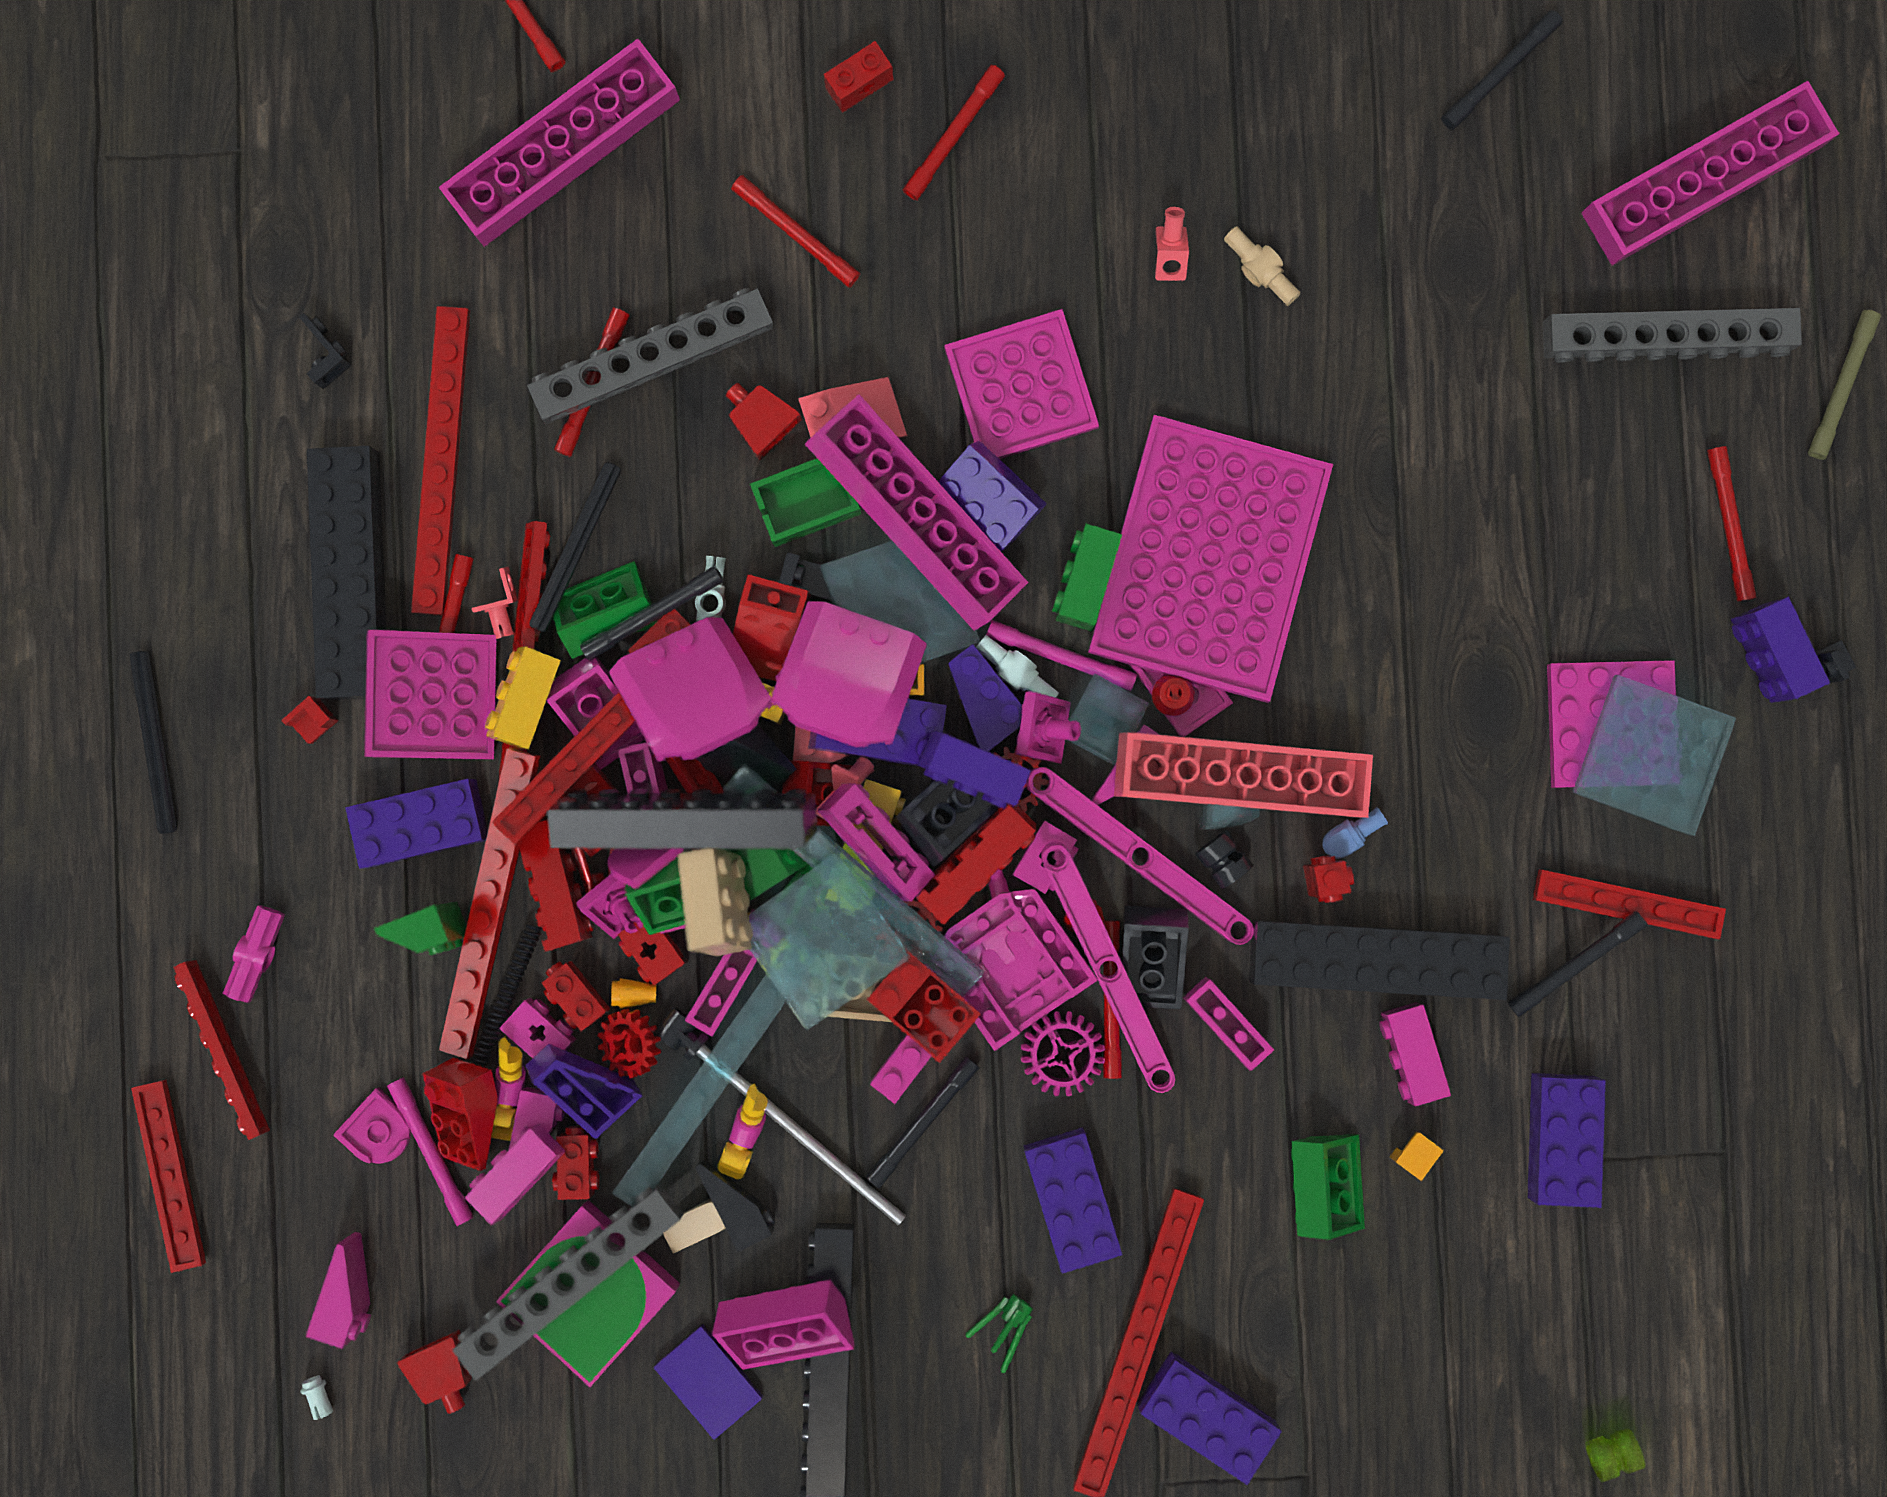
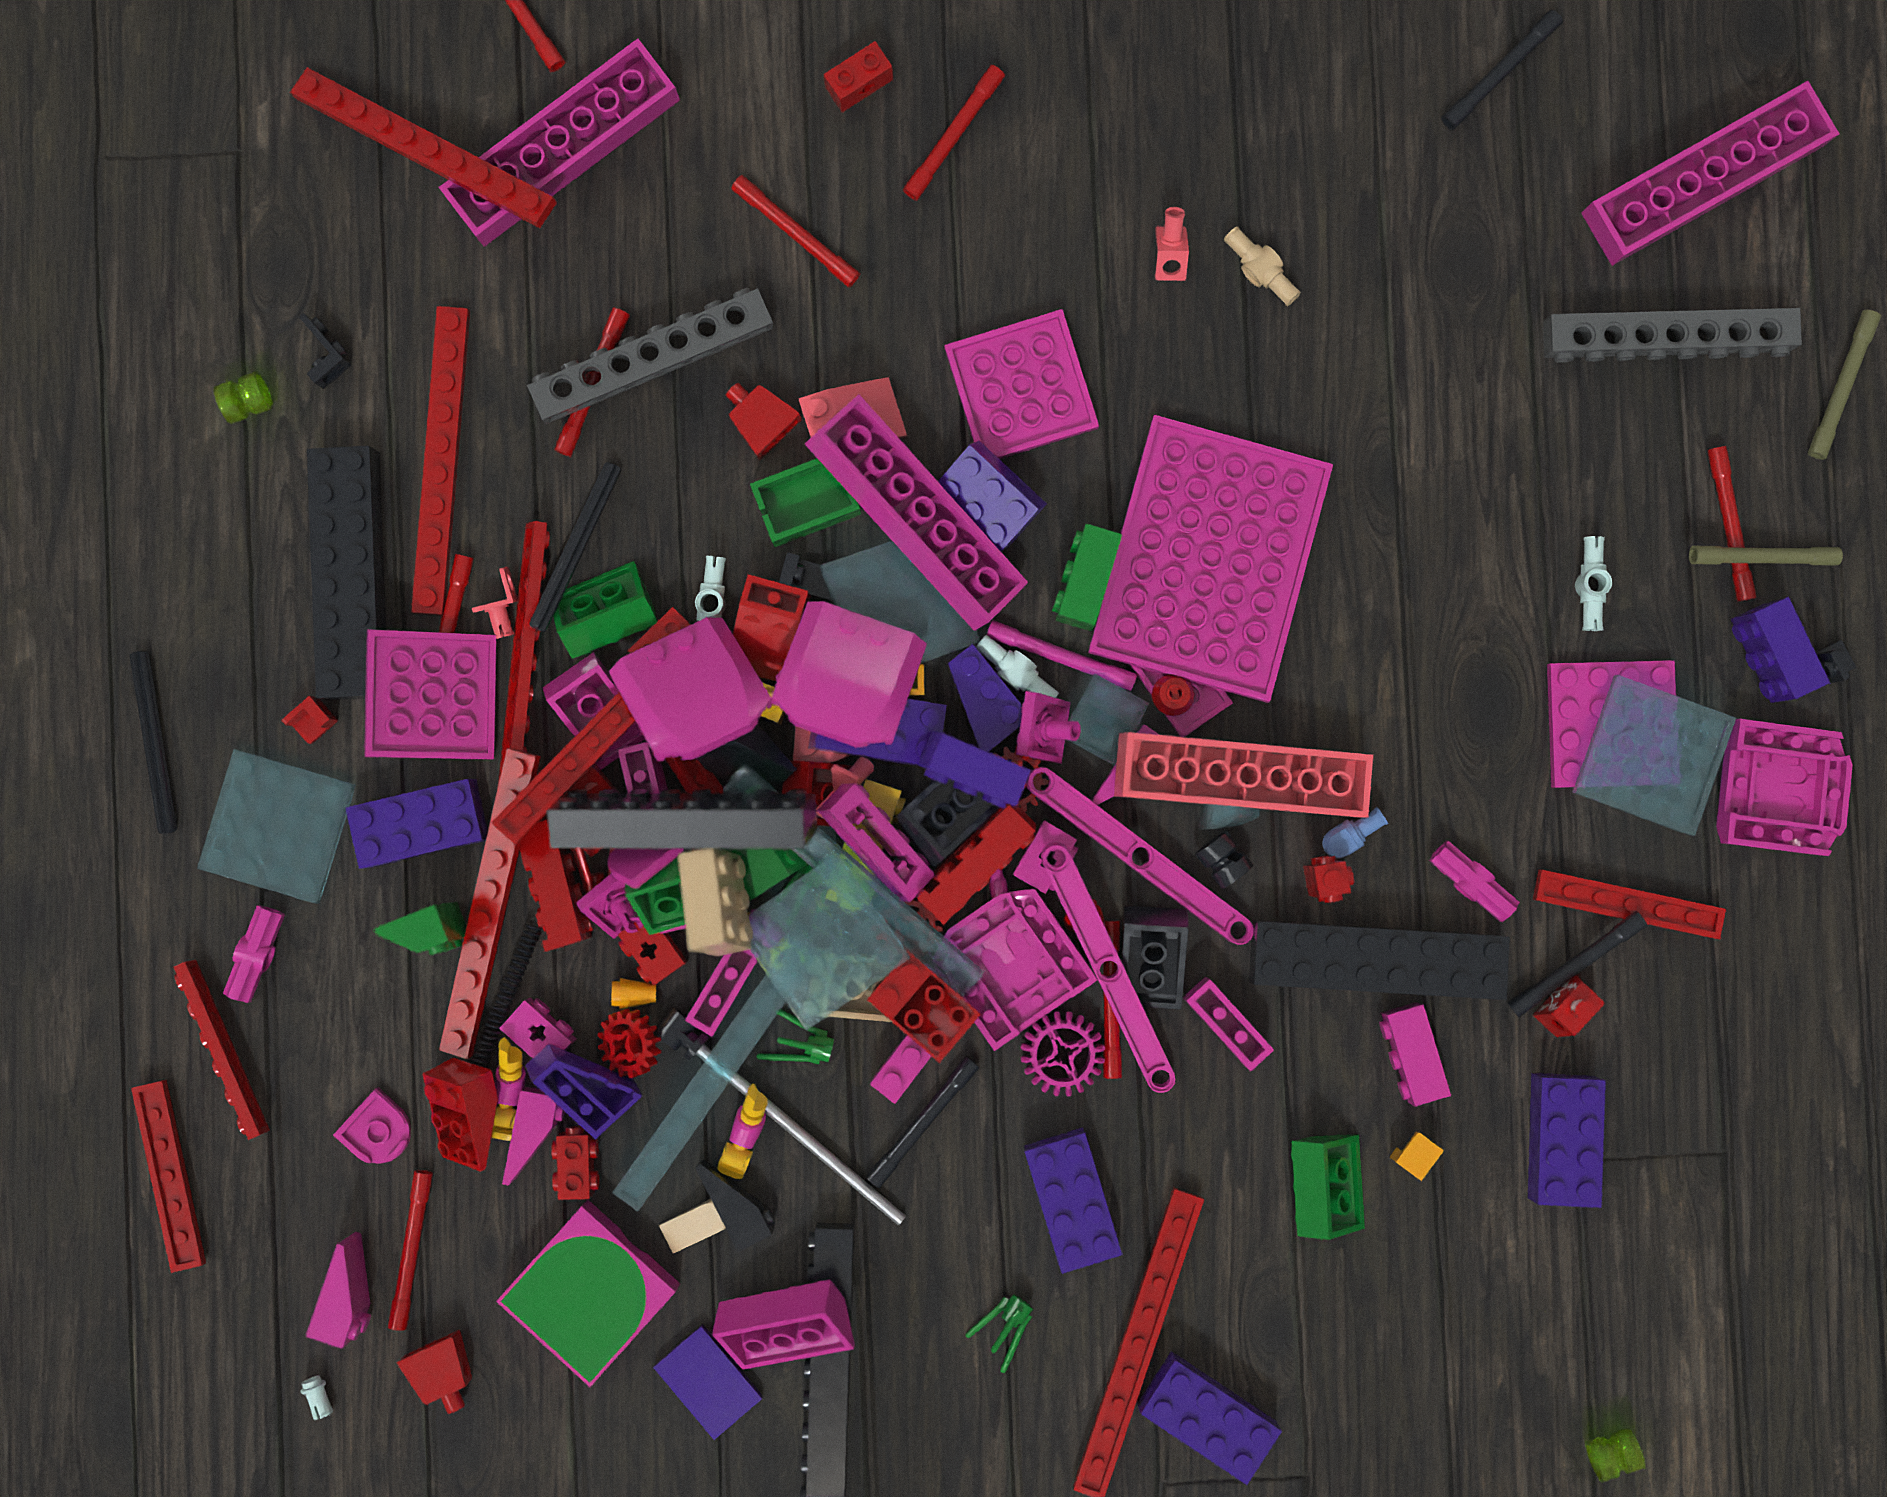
dark pink piece [387,1077,474,1226] -> none
dark grey brick [452,1185,684,1381] -> none
dark pink brick [465,1124,566,1225] -> none
yellow brick [485,647,561,749] -> none
red brick [542,961,611,1032] -> none
black piece [580,565,724,661] -> none
none -> clear light blue plate [197,749,356,904]
none -> clear neon green wheel [214,371,273,424]
none -> red plate [290,68,557,228]
none -> red piece [388,1170,433,1331]
none -> green plant [756,1009,834,1064]
none -> dark pink piece [1429,841,1520,923]
none -> red torso [1532,975,1605,1037]
none -> light aqua pin [1575,536,1612,631]
none -> olive piece [1689,546,1843,566]
none -> dark pink wedge [1716,719,1853,856]

